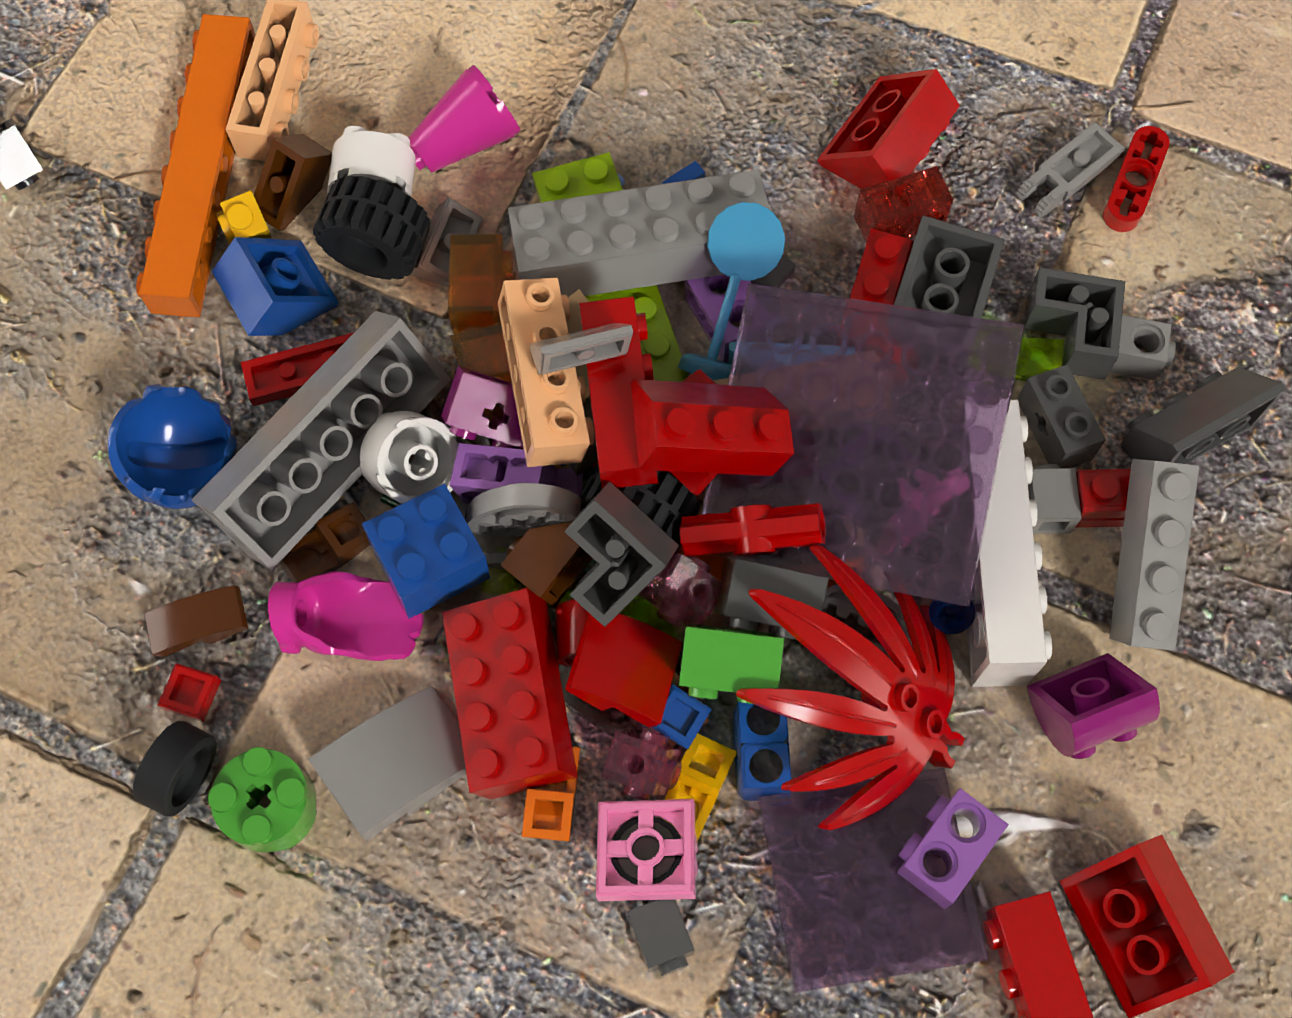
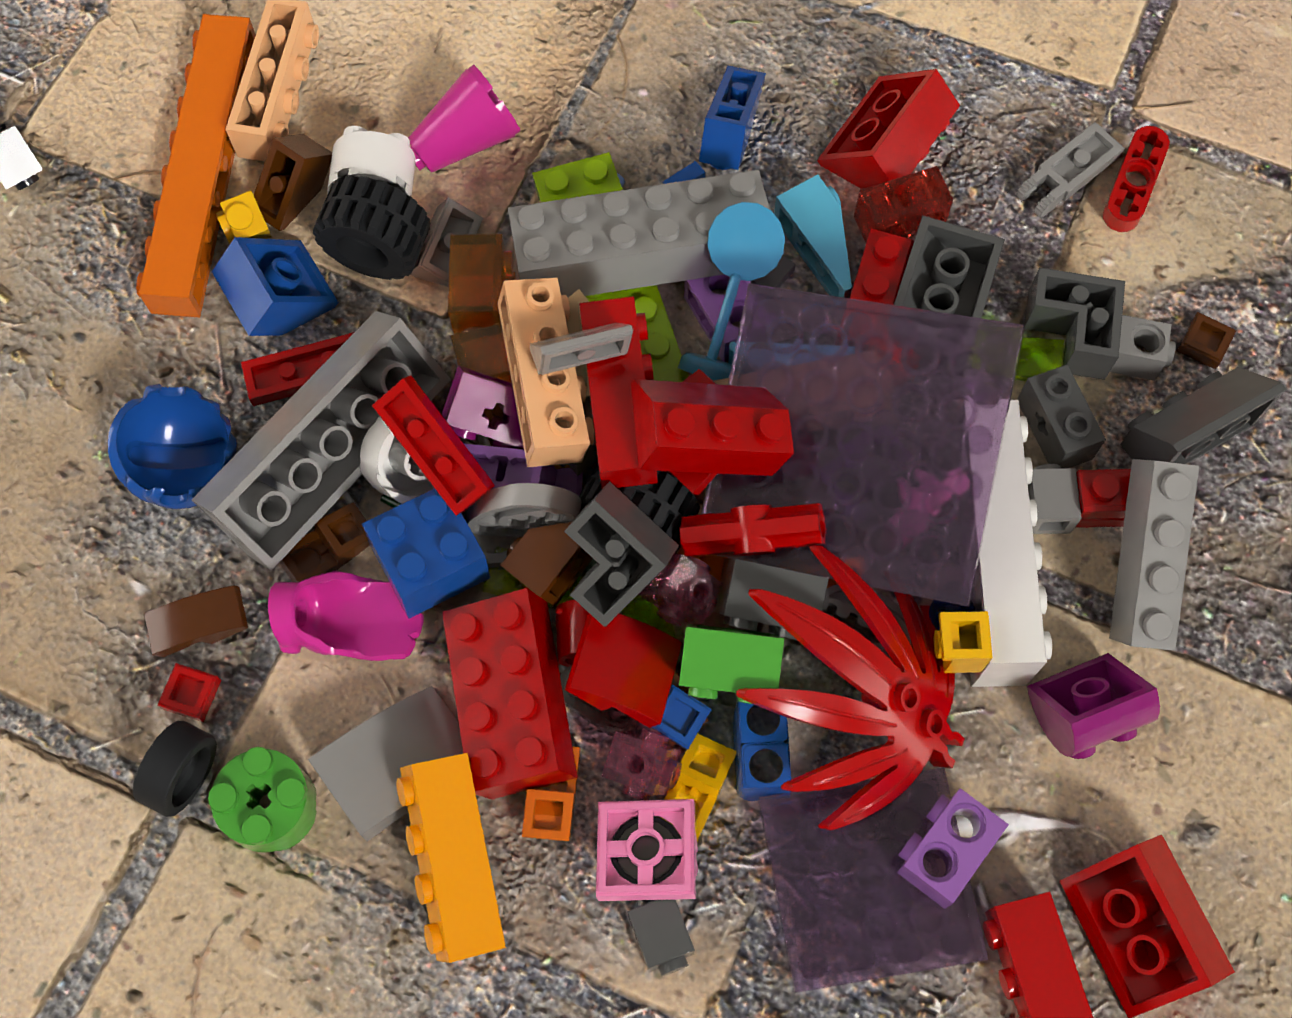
none -> red plate [372,375,495,516]
none -> light orange brick [396,753,506,963]
none -> blue slope [699,66,766,170]
none -> medium azure slope [774,175,852,311]
none -> yellow brick [934,611,993,673]
none -> reddish brown tile [1177,312,1237,370]

